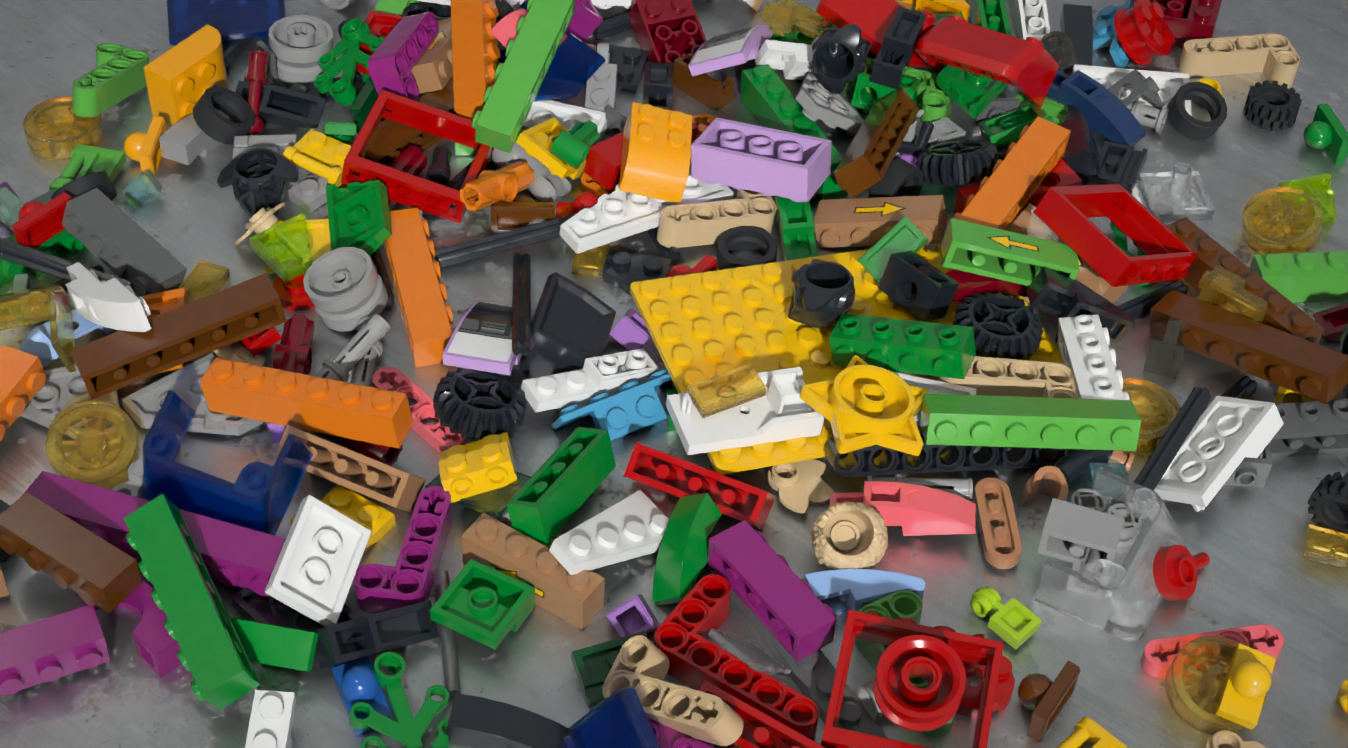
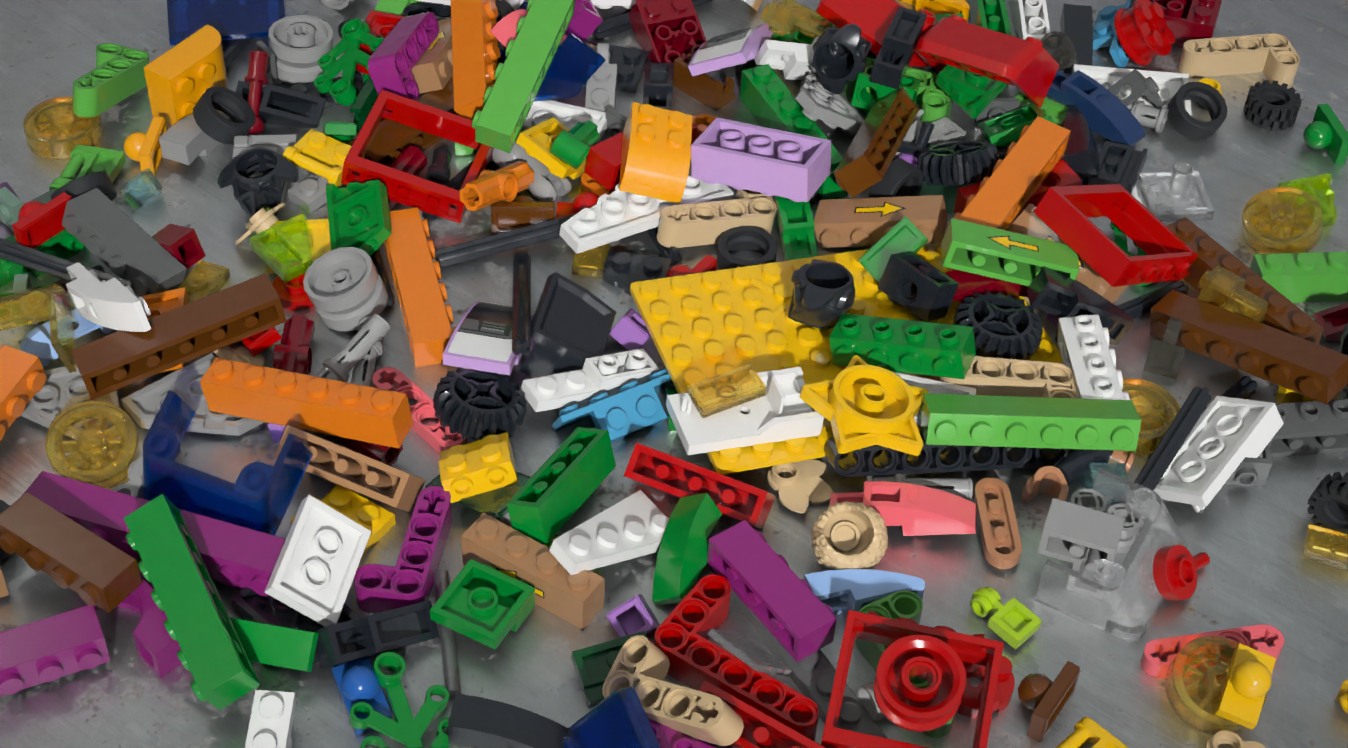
none -> dark red brick [152,224,206,270]

